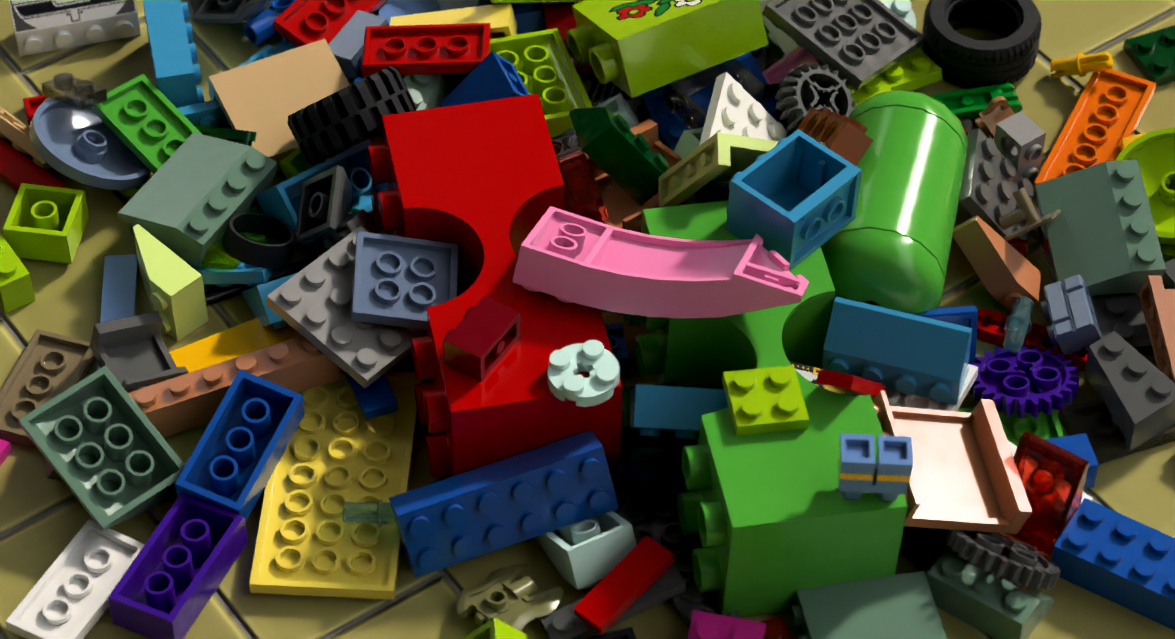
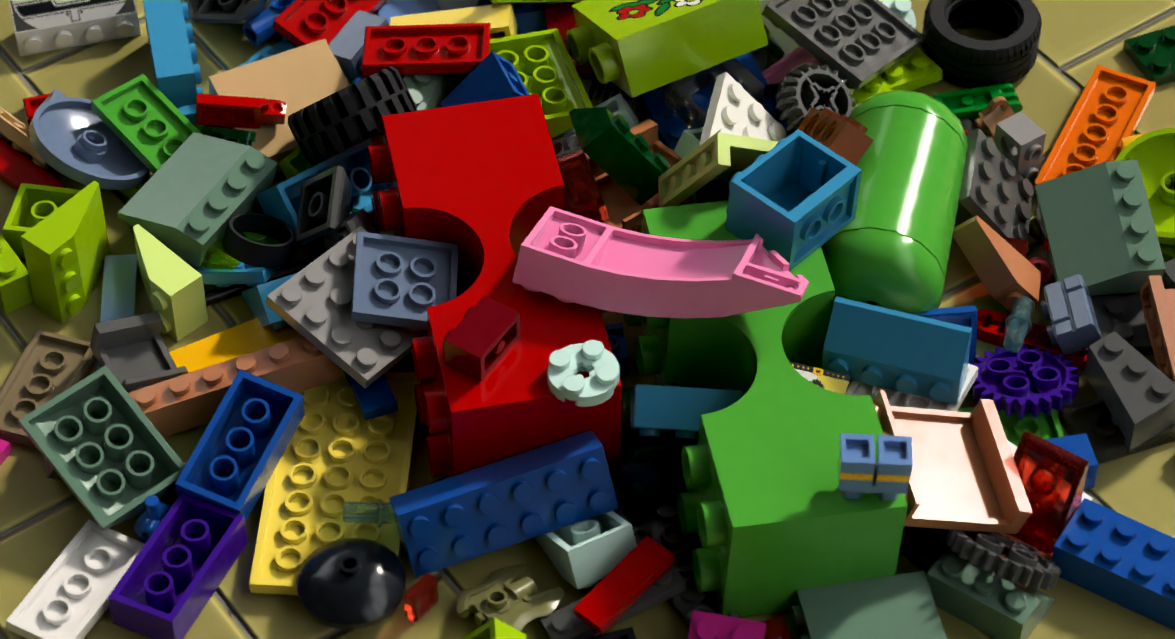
clear smoke plate [41,73,108,109] -> none
lime plate [722,365,809,436] -> none
red tile [816,369,887,397] -> none
dark tan shield [999,187,1061,241] -> none
yellow axle [1050,52,1113,79] -> none
none -> lime slope [21,181,111,324]
none -> blue piece [134,495,170,544]
none -> red hinge [196,94,286,129]
none -> black dish [297,538,406,629]
none -> clear red tile [404,572,439,623]
none -> coral hinge [1028,256,1052,285]

